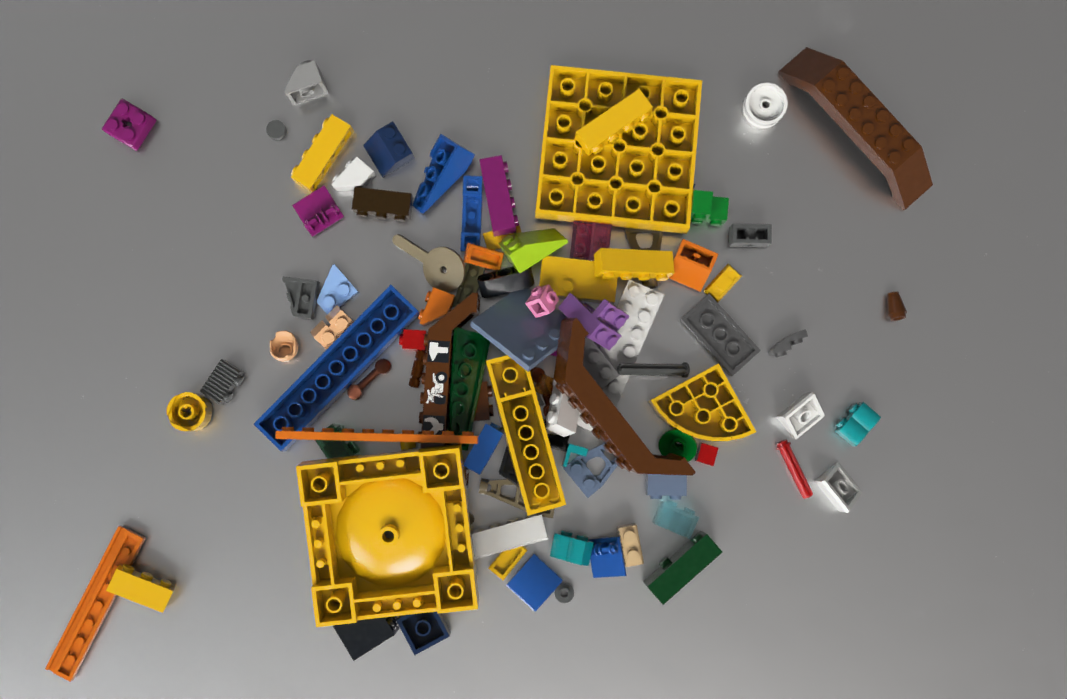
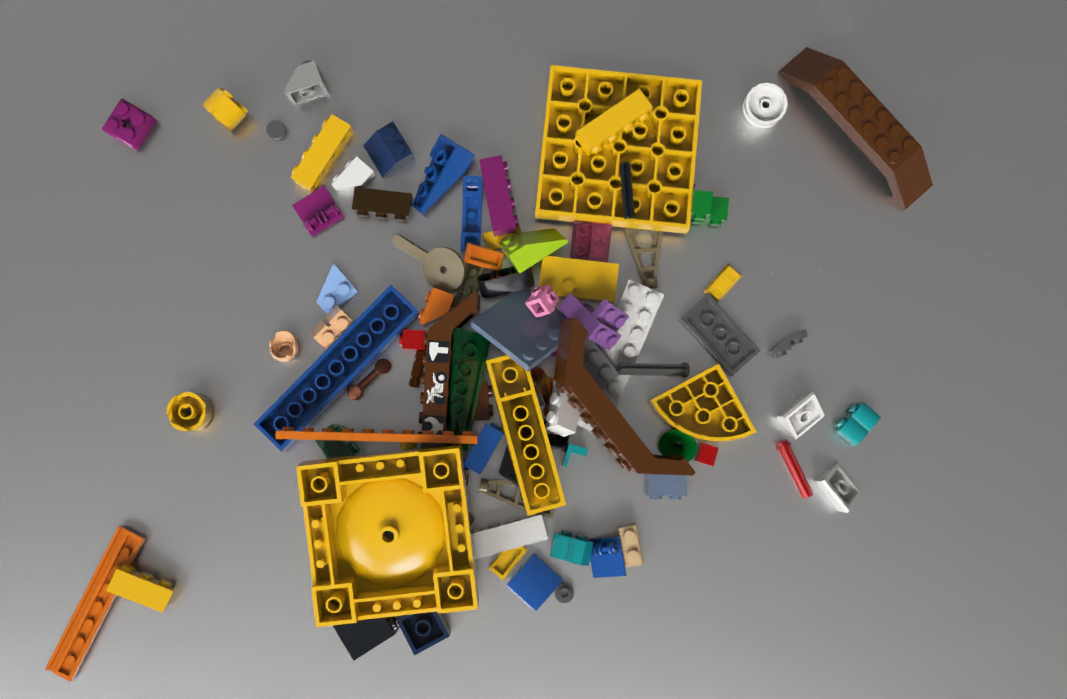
dark grey brick [200,359,245,405] -> none
dark grey wing [282,276,320,319] -> none
sand blue plate [563,443,618,498] -> none
yellow brick [594,248,675,281] -> none
dark green brick [643,531,722,605] -> none
clear light blue brick [652,499,699,539] -> none
orange slope [668,239,718,292] -> none
dark grey brick [729,224,772,247] -> none
reddish brown cone [887,292,907,321] -> none
none -> yellow brick [201,87,248,131]
none -> black axle [620,162,635,219]

